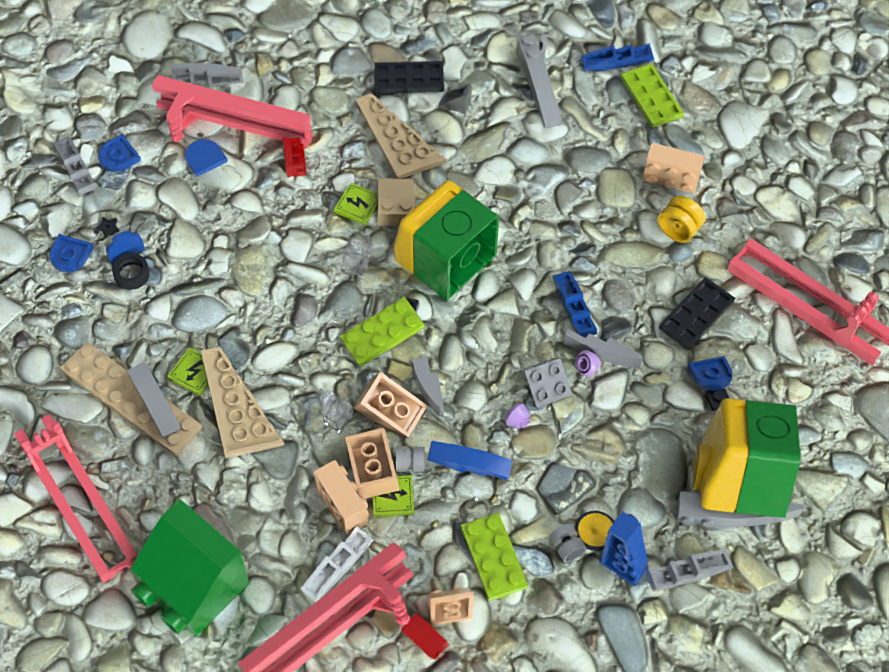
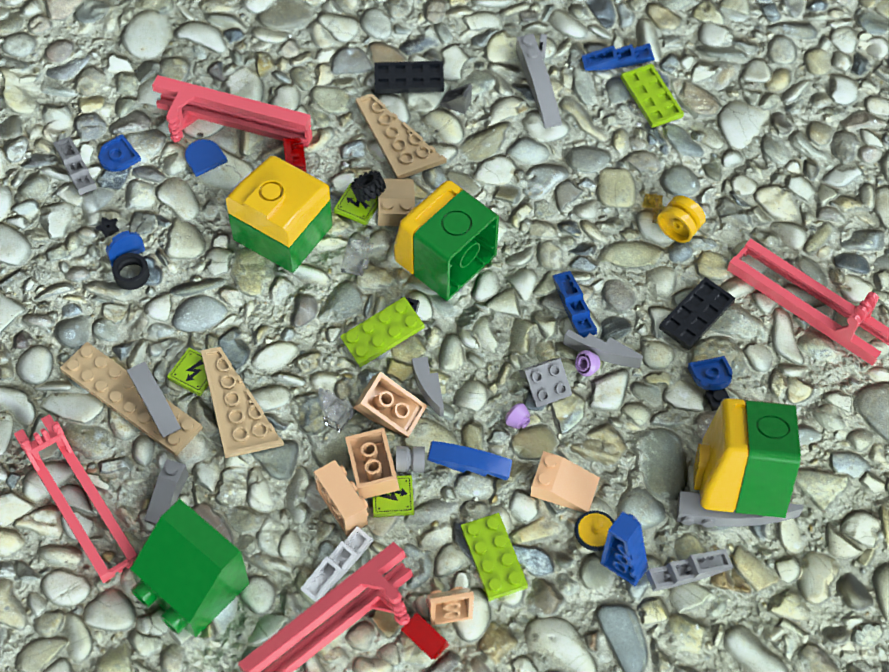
blue tile [49,234,94,272] -> none
light grey slope [171,63,244,87] -> none
light grey wheel [549,523,587,562] -> none
light nougat brick [643,143,705,194] -> none
none -> light grey slope [145,459,189,525]
none -> yellow piece [225,156,333,273]
none -> black tyre [351,170,386,202]
none -> light nougat slope [530,451,600,513]
none -> clear yellow bracket [643,194,666,224]

